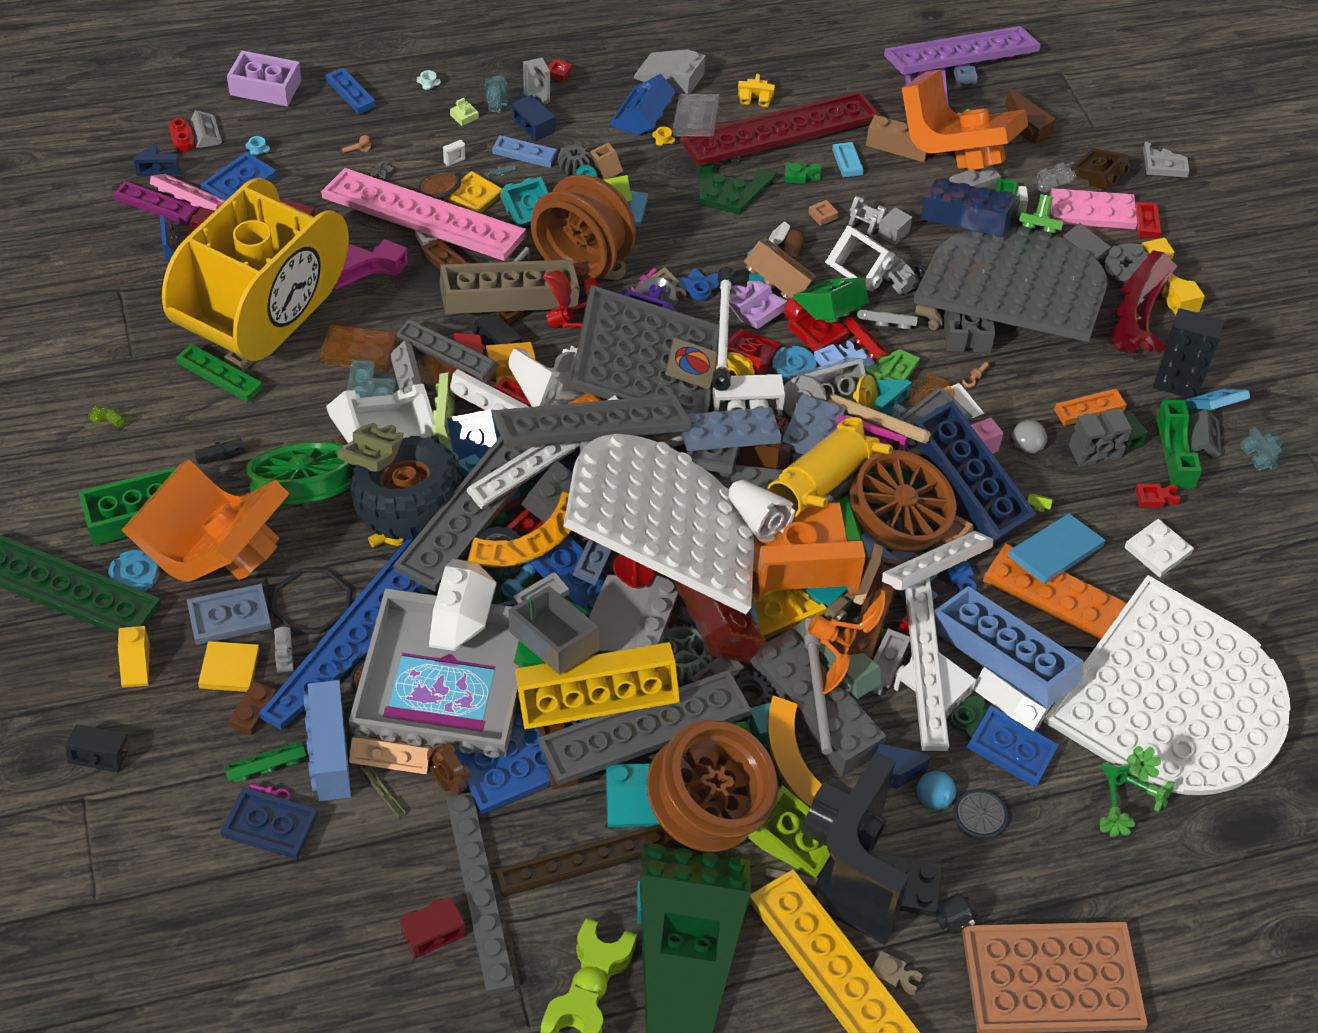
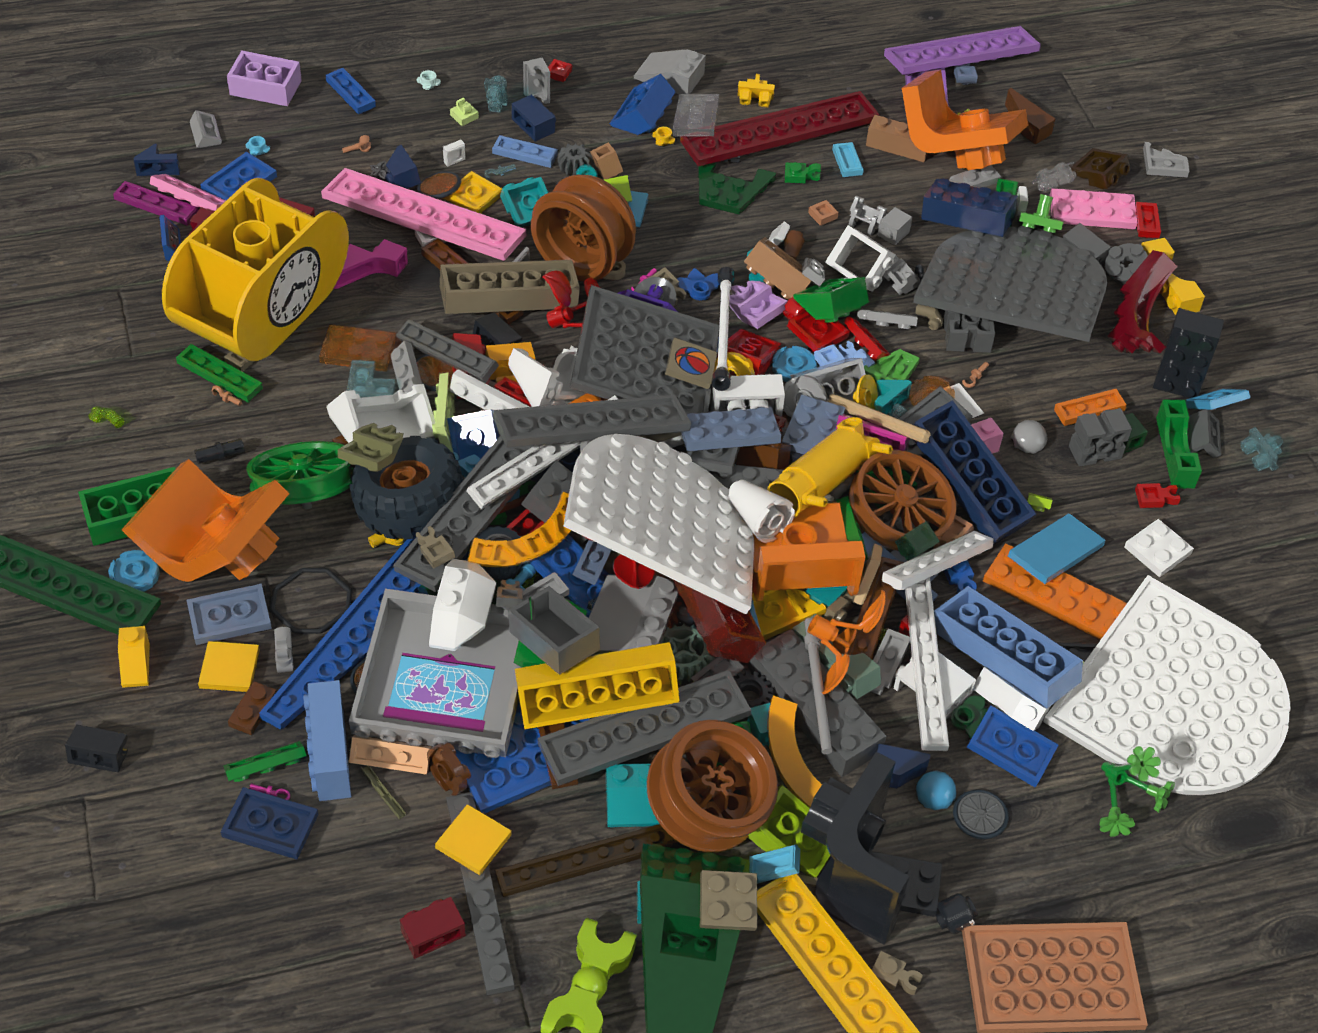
red plate [168,118,195,152] -> none
none -> nougat hand [212,385,242,406]
none -> dark blue slope [385,145,421,189]
none -> dark tan plate [416,526,455,569]
none -> yellow tile [435,804,512,875]
none -> flat silver plate [496,580,523,610]
none -> dark tan plate [700,870,757,931]
none -> medium azure tile [749,845,800,884]
none -> light grey hinge [802,258,825,286]
none -> clear green bracket [895,521,940,561]

